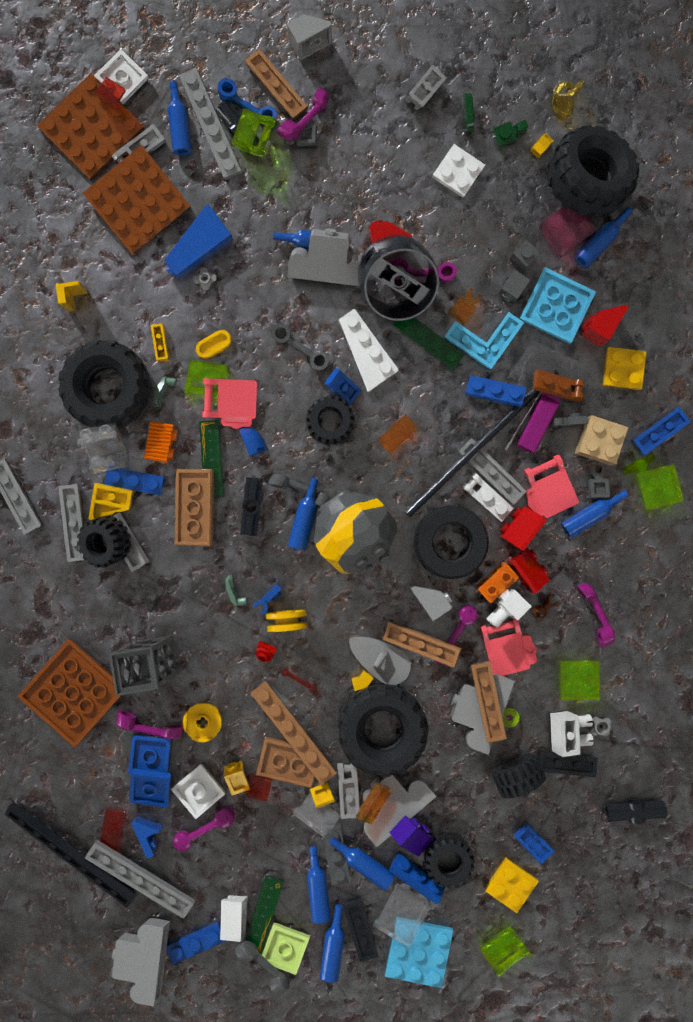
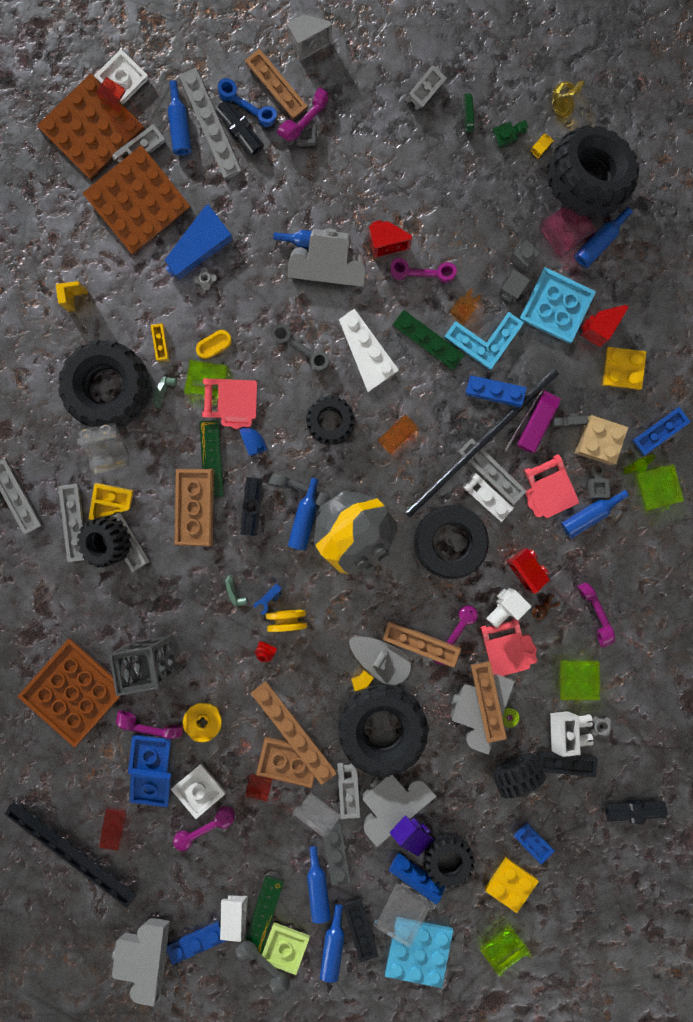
light grey plate [85,840,195,919] -> none
blue plate [104,466,165,496] -> none
blue slope [131,816,163,859] -> none
orange brick [144,421,178,464] -> none
yellow bracket [224,761,250,796] -> none
clear neon green plate [231,108,276,157] -> none
clear red hinge [281,668,317,693] -> none
yellow tile [310,782,335,809] -> none
blue slope [325,368,361,405] -> none
blue piece [329,837,395,891] -> none
clear orange plate [356,782,392,824] -> none
black cylinder [358,235,439,321] -> none
light grey slope [409,585,453,621] -> none
white plate [432,144,485,198] -> none
orange bracket [474,562,519,603] -> none
red slope [499,506,547,551] -> none
dark orange plate [533,369,584,402] -> none

